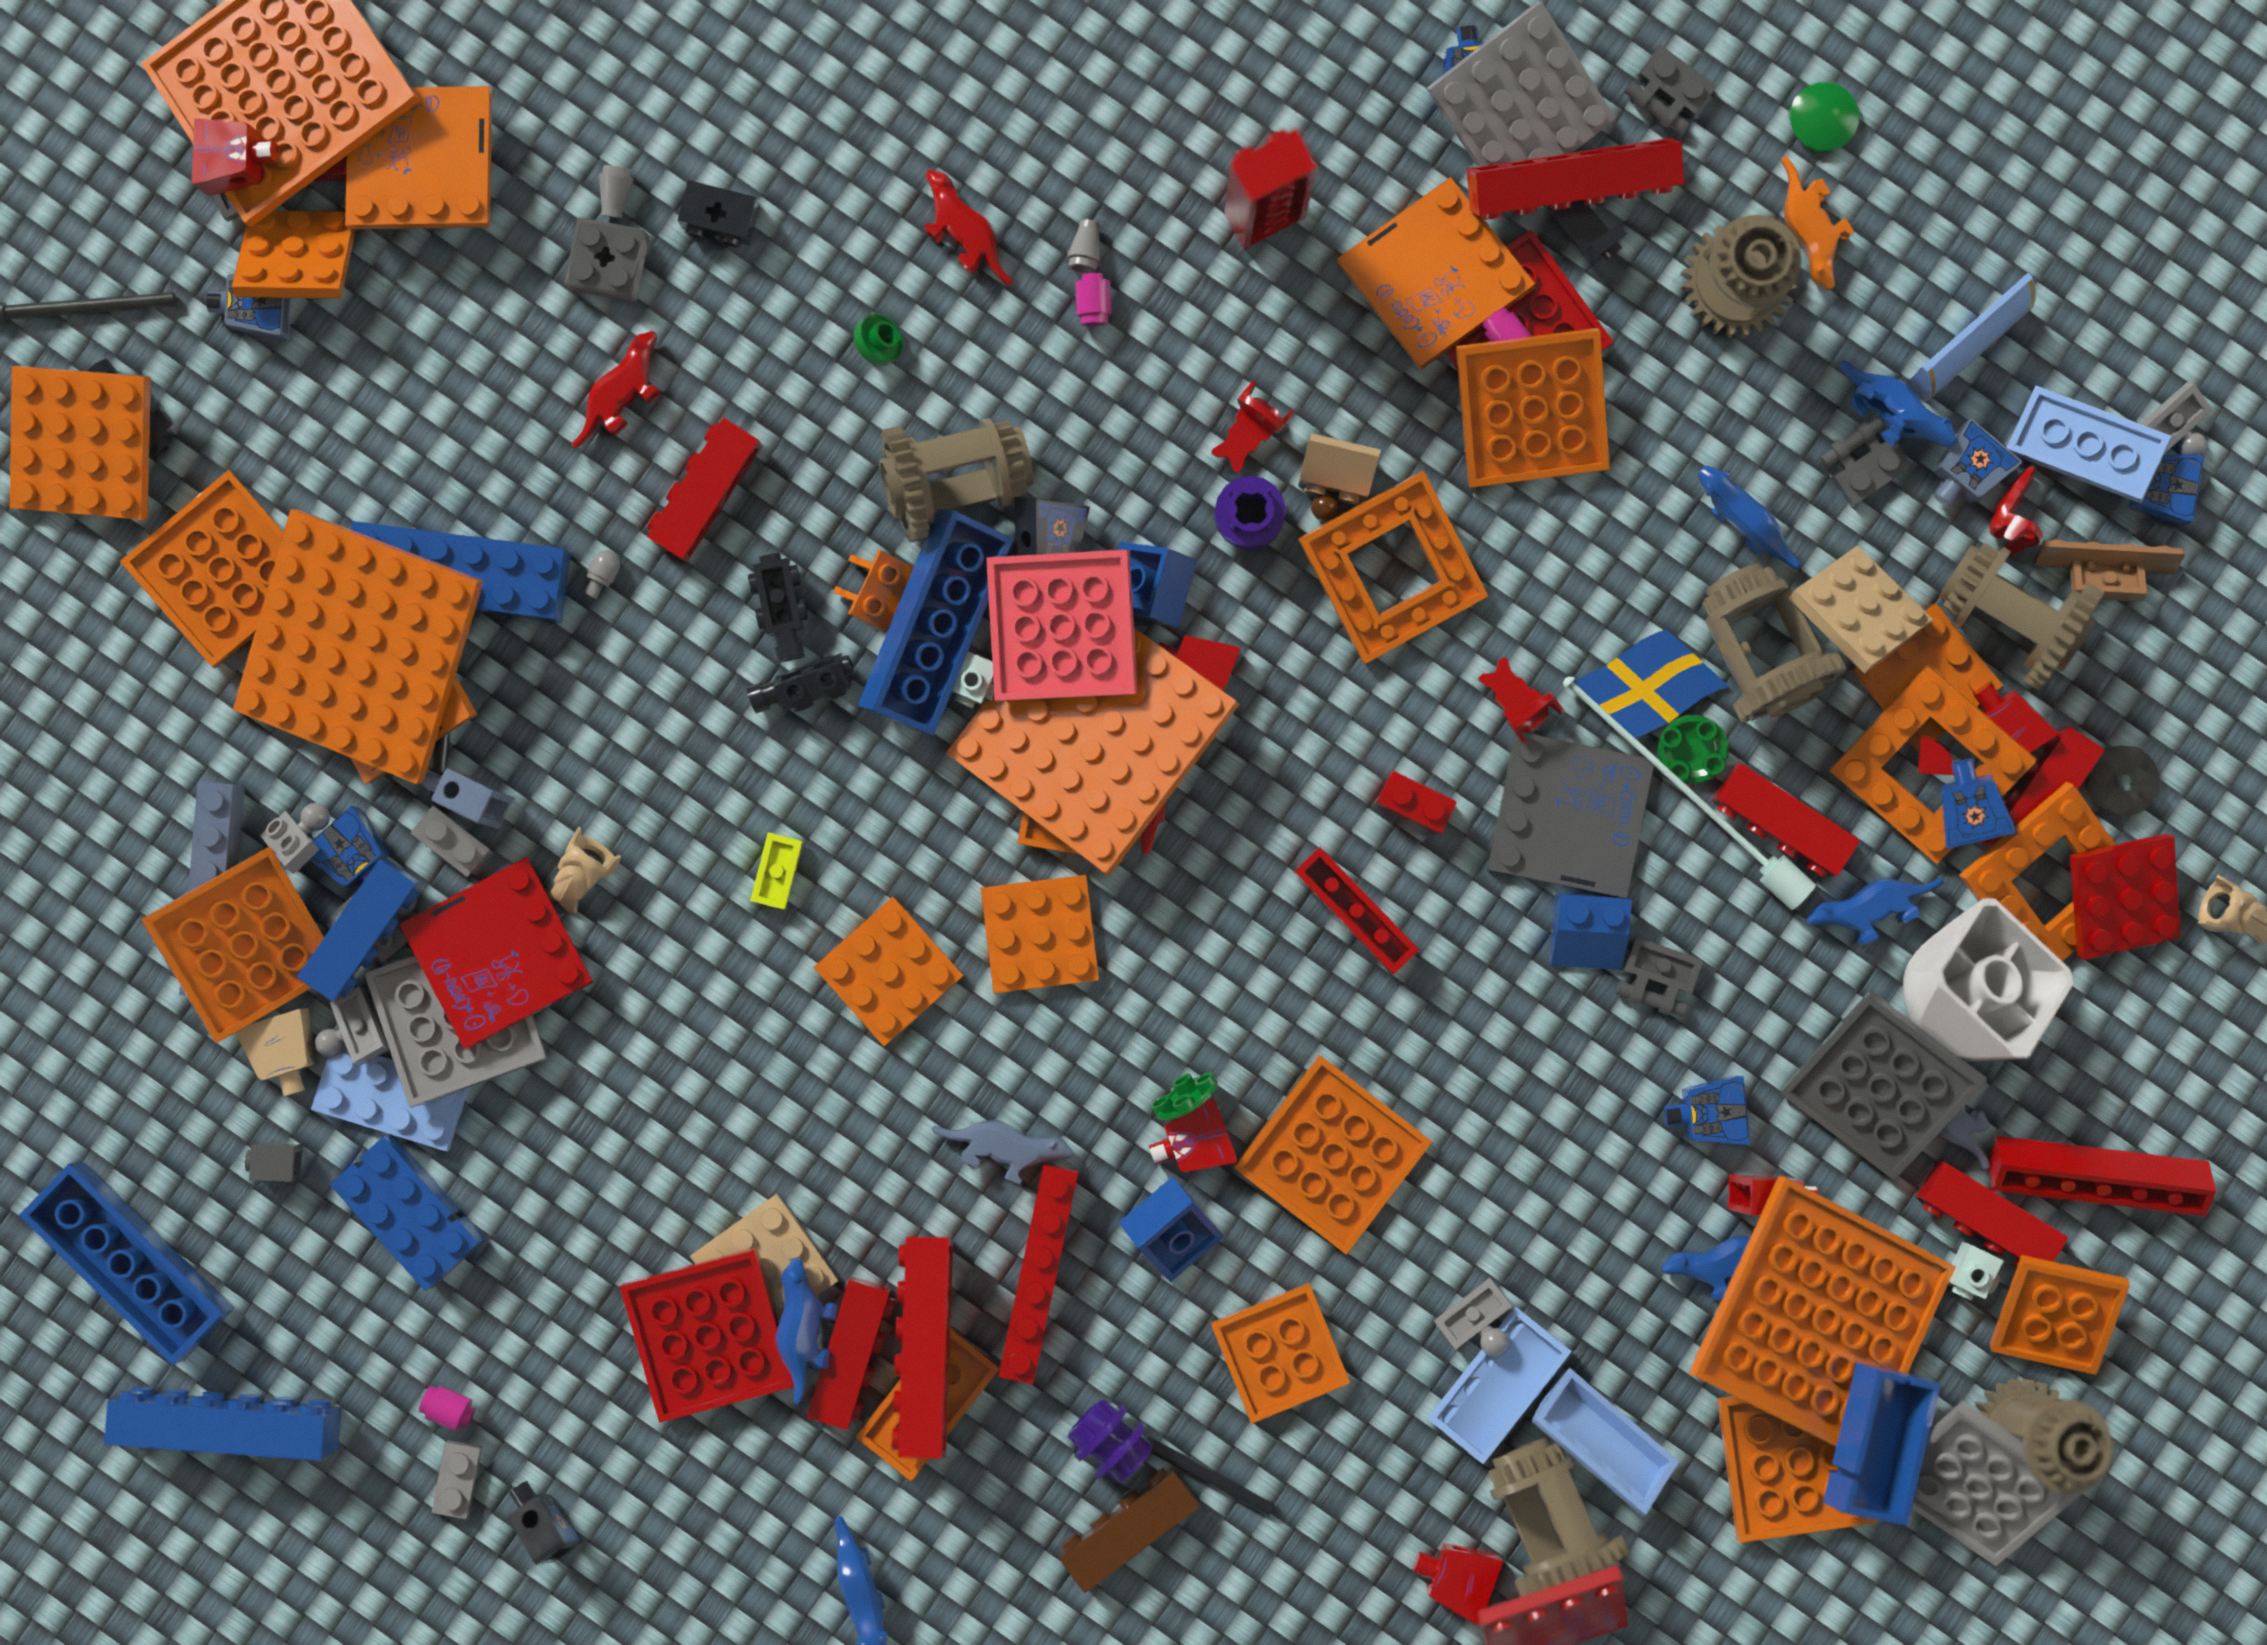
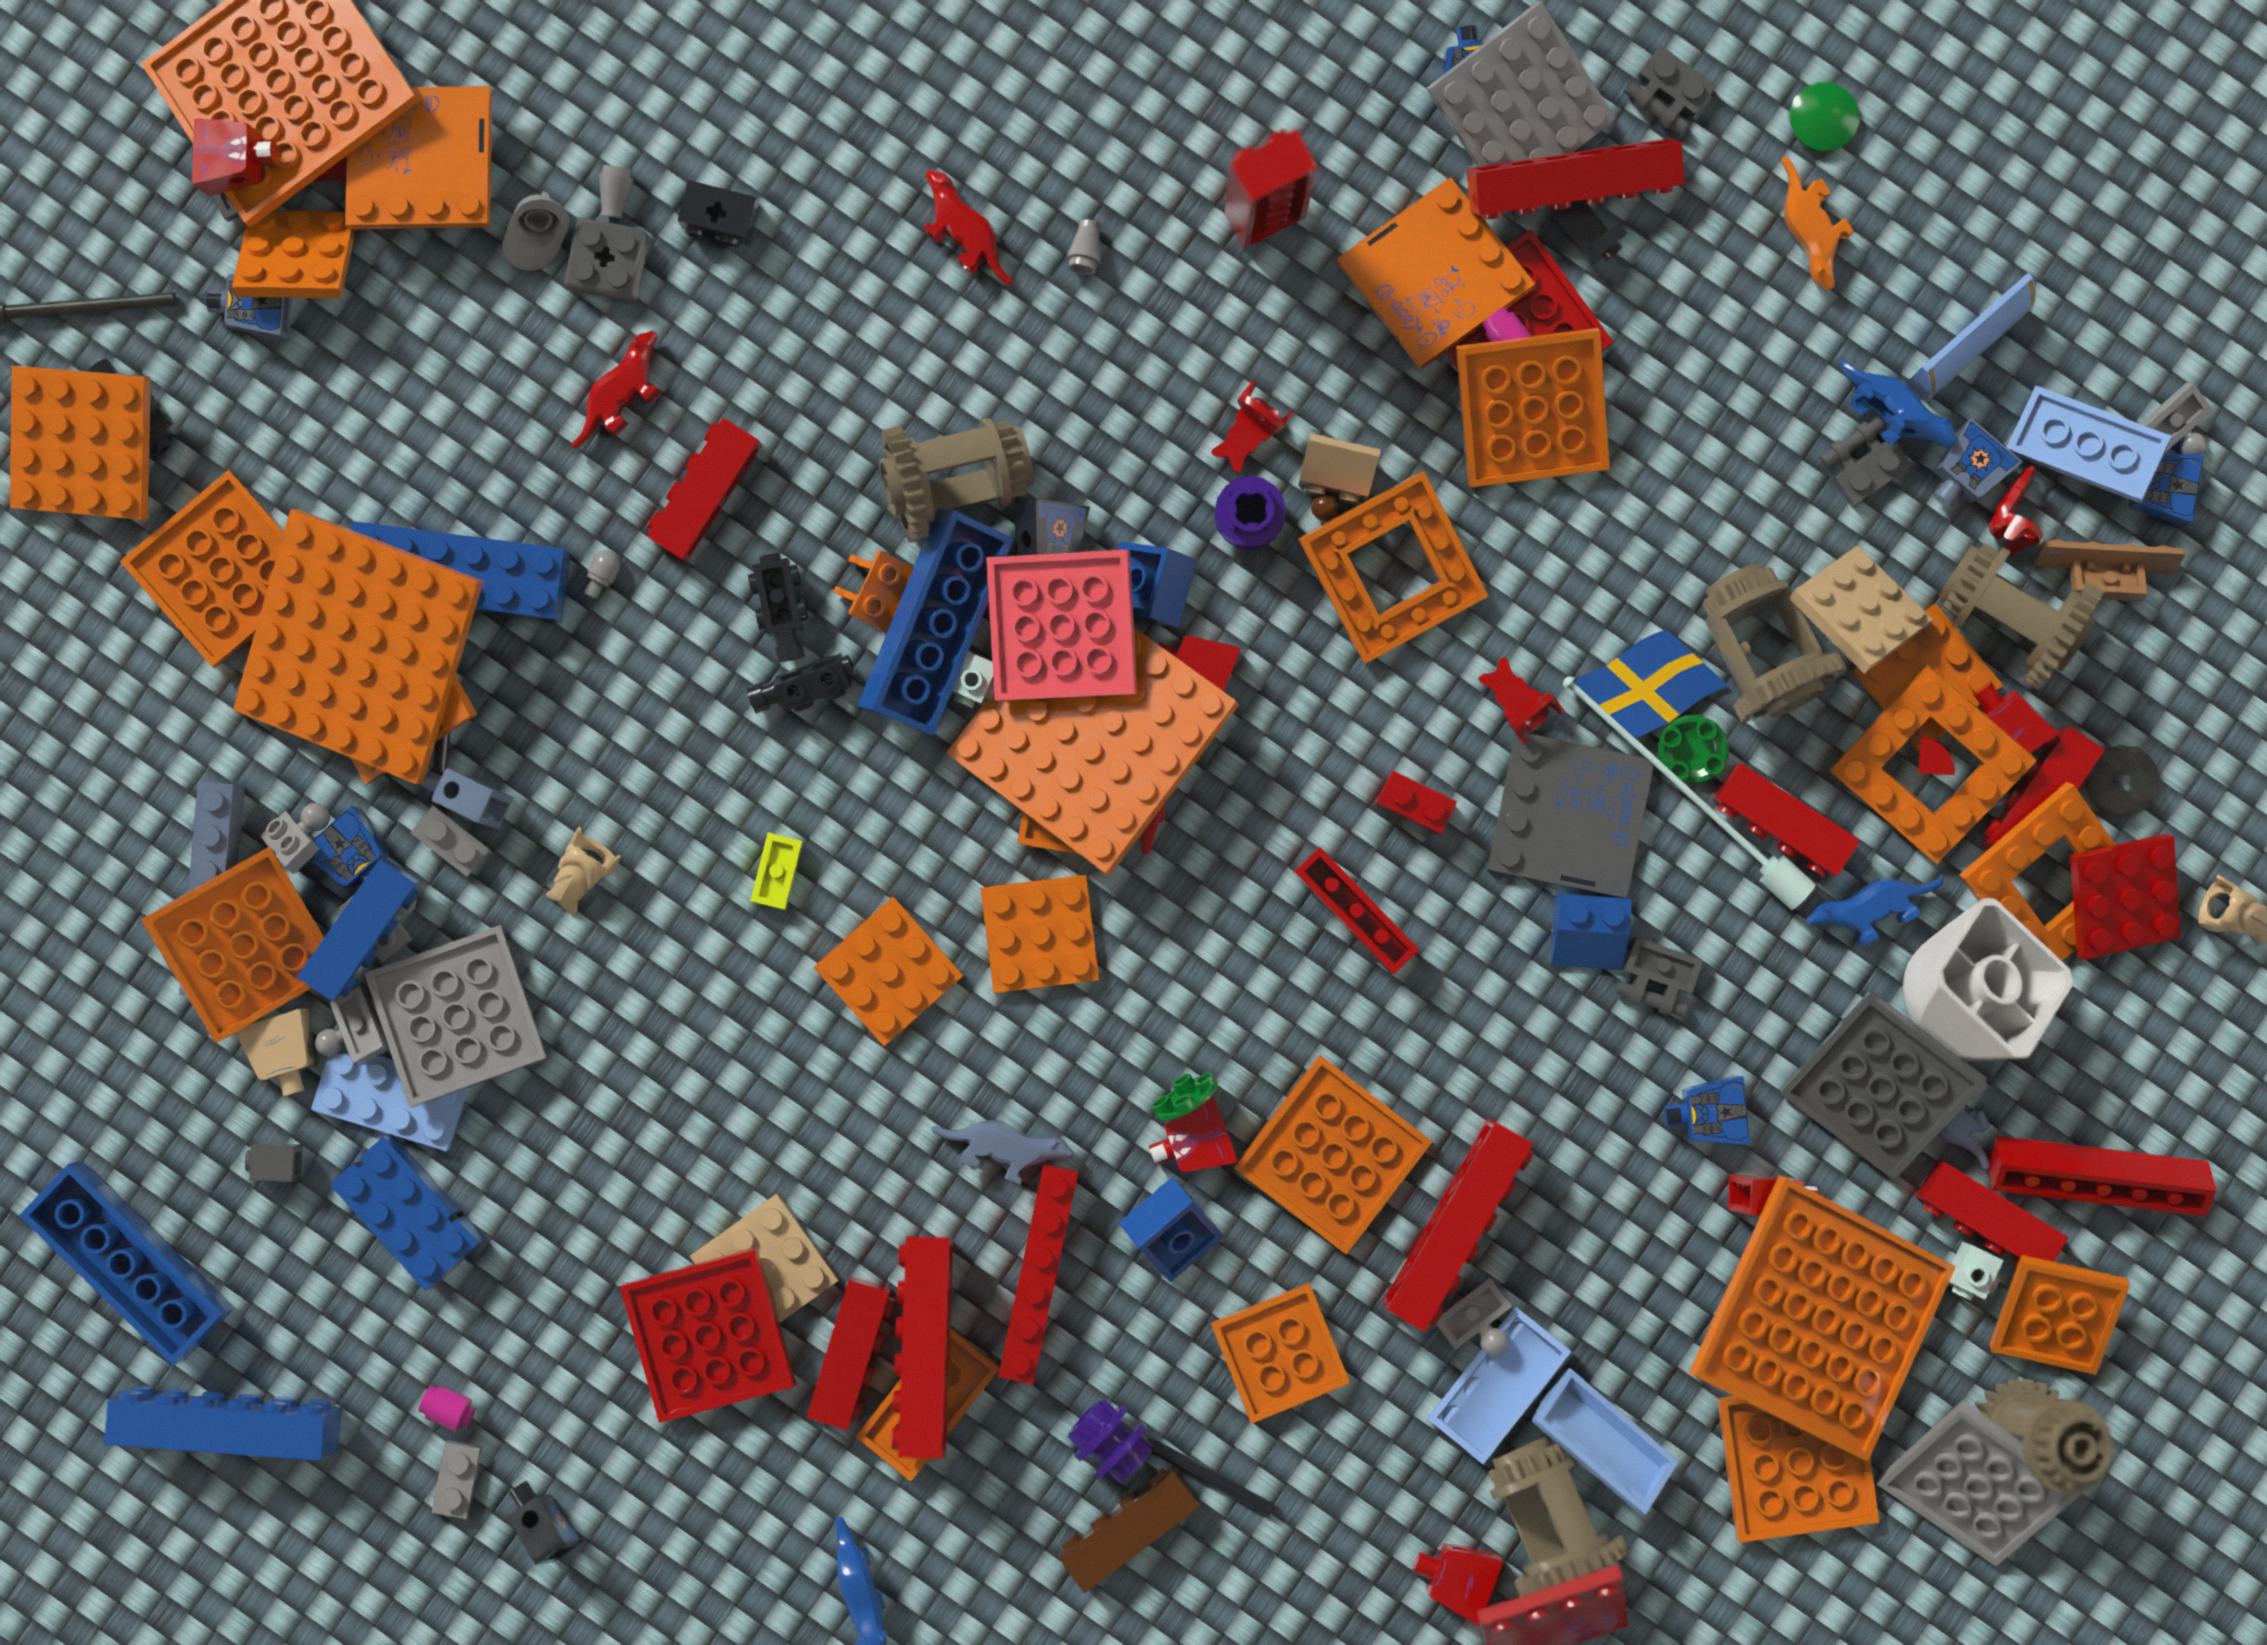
red plate [399,857,594,1050] -> none
blue animal [776,1258,838,1405] -> none
green plate [854,313,903,366] -> none
dark pink brick [1075,273,1112,326] -> none
blue animal [1661,1236,1751,1301] -> none
dark tan piece [1680,215,1802,338] -> none
blue animal [1698,465,1801,570] -> none
blue piece [1823,1362,1941,1526] -> none
torso [1941,759,2016,848] -> none
none -> light grey piece [502,191,570,271]
none -> red brick [1382,1118,1534,1332]

